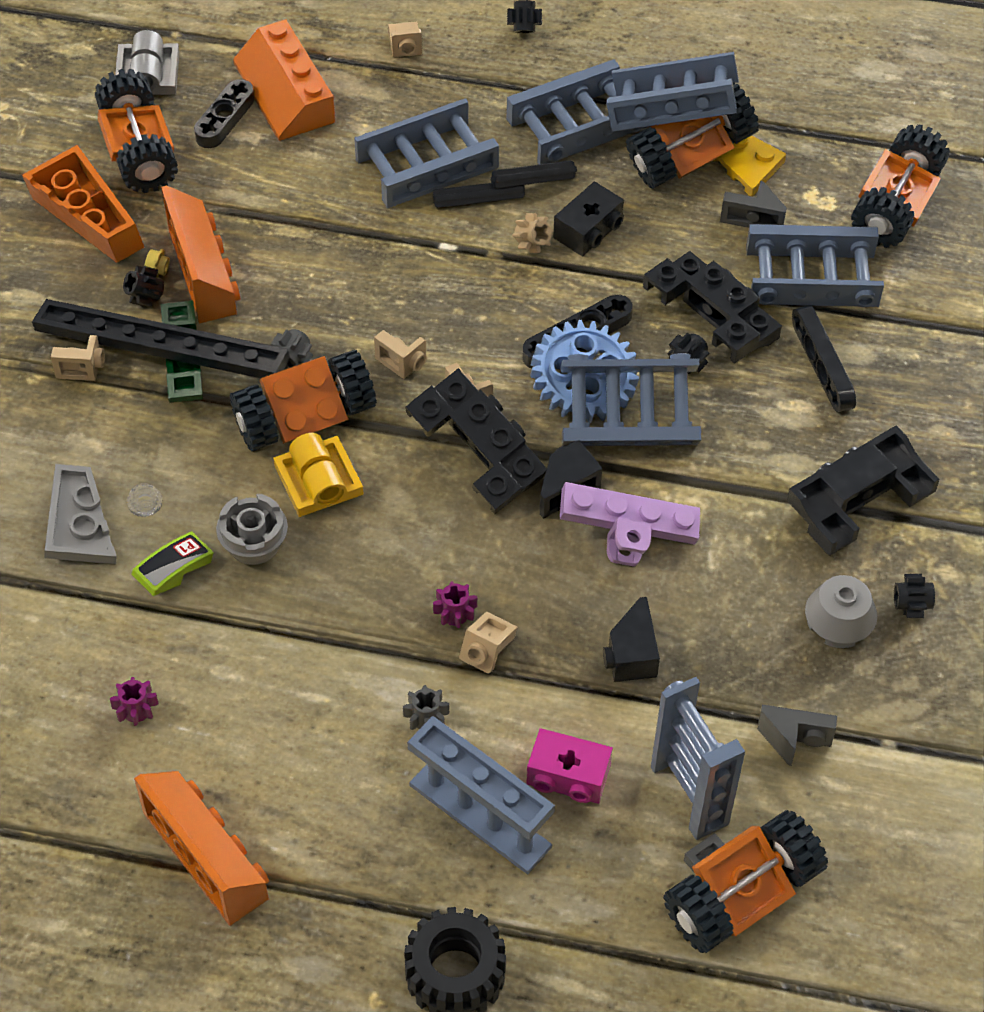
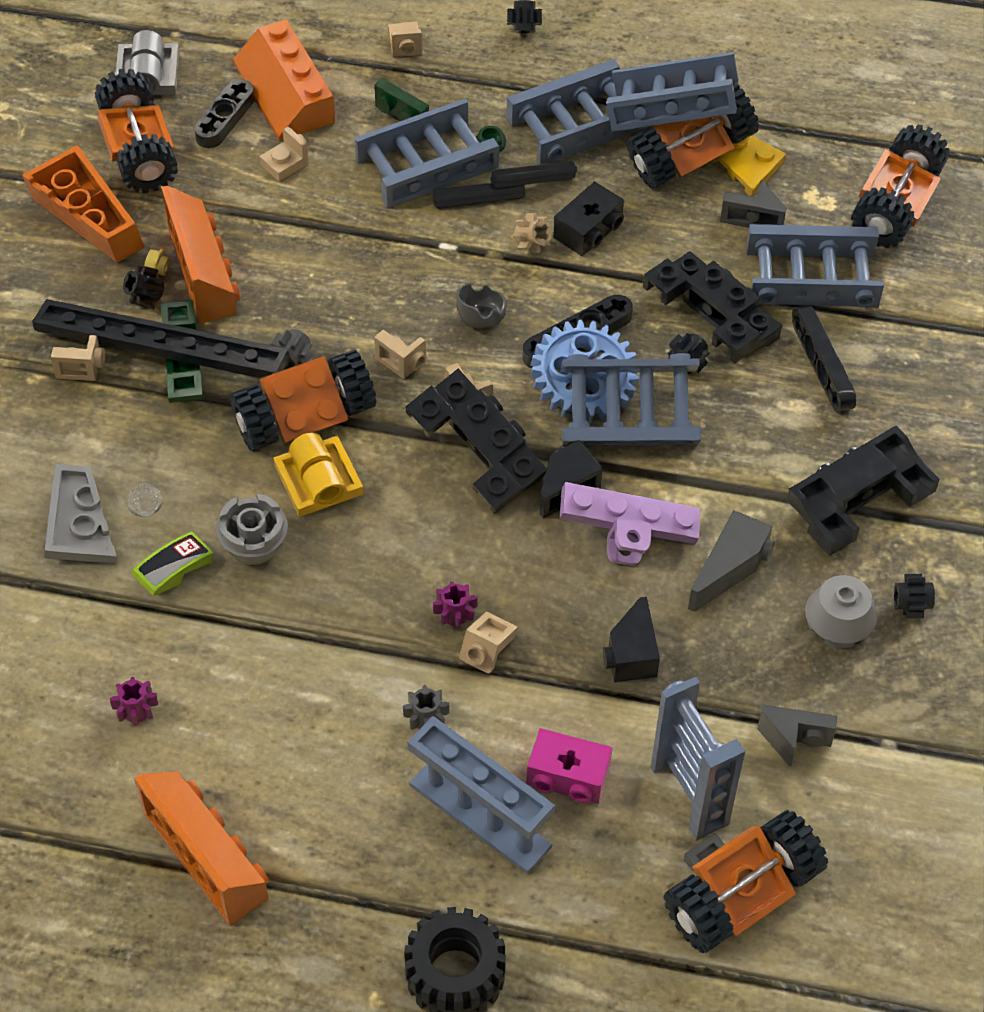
none -> tan bracket [259,127,309,182]
none -> dark green plate [374,78,429,121]
none -> dark grey hair [456,283,507,328]
none -> dark green plate [476,126,506,152]
none -> dark grey slope [688,510,775,612]

